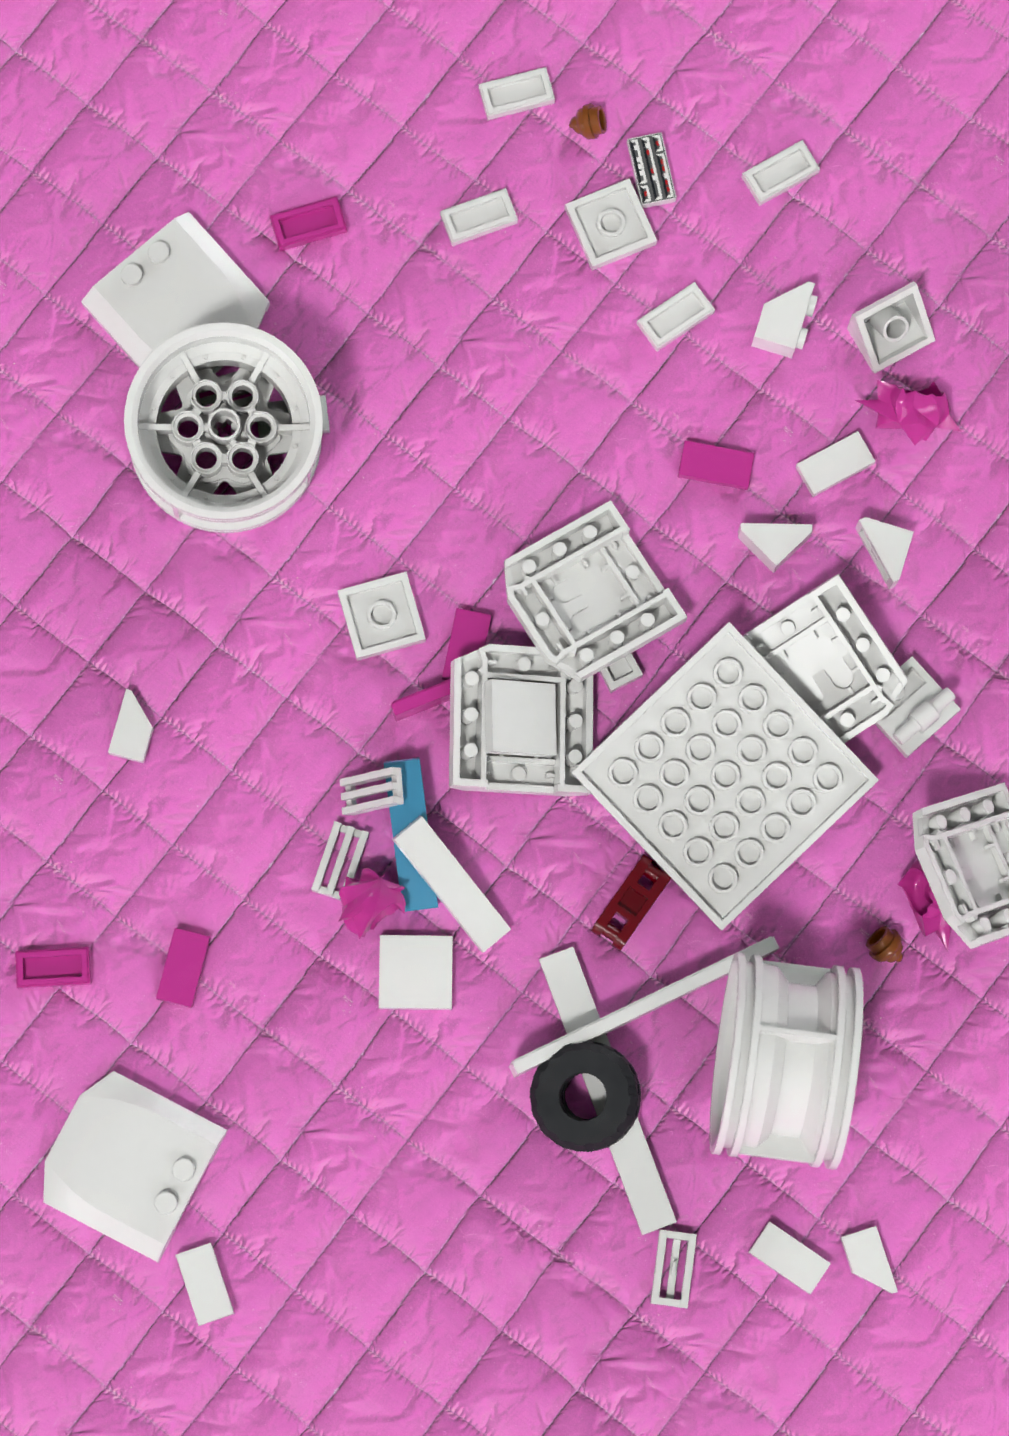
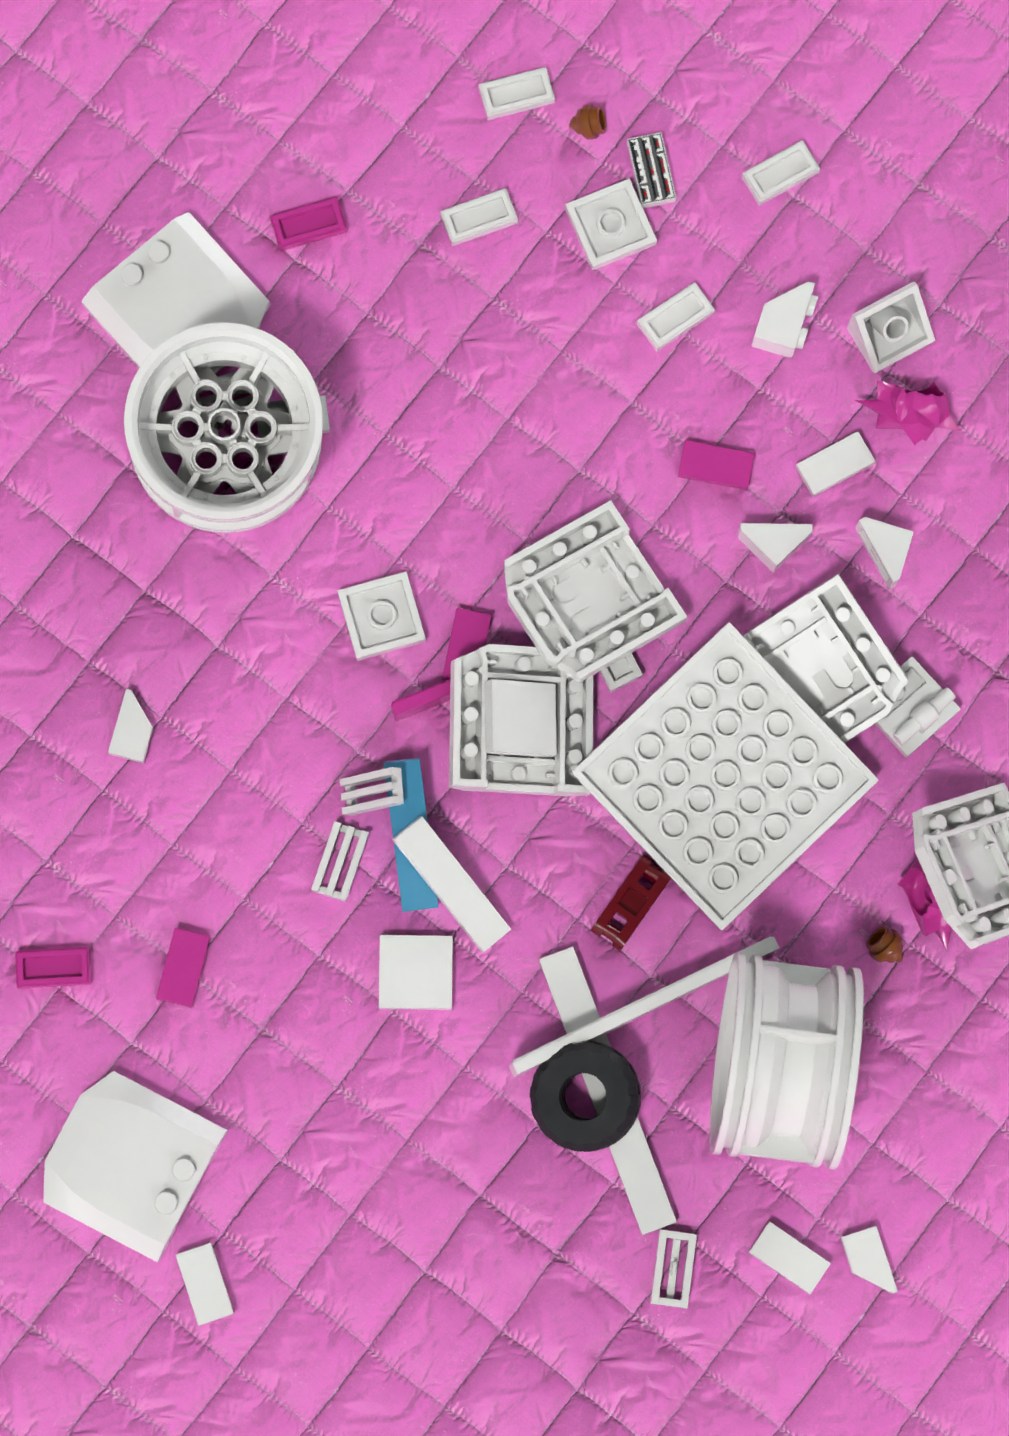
dark pink hair [339,868,406,939] -> none

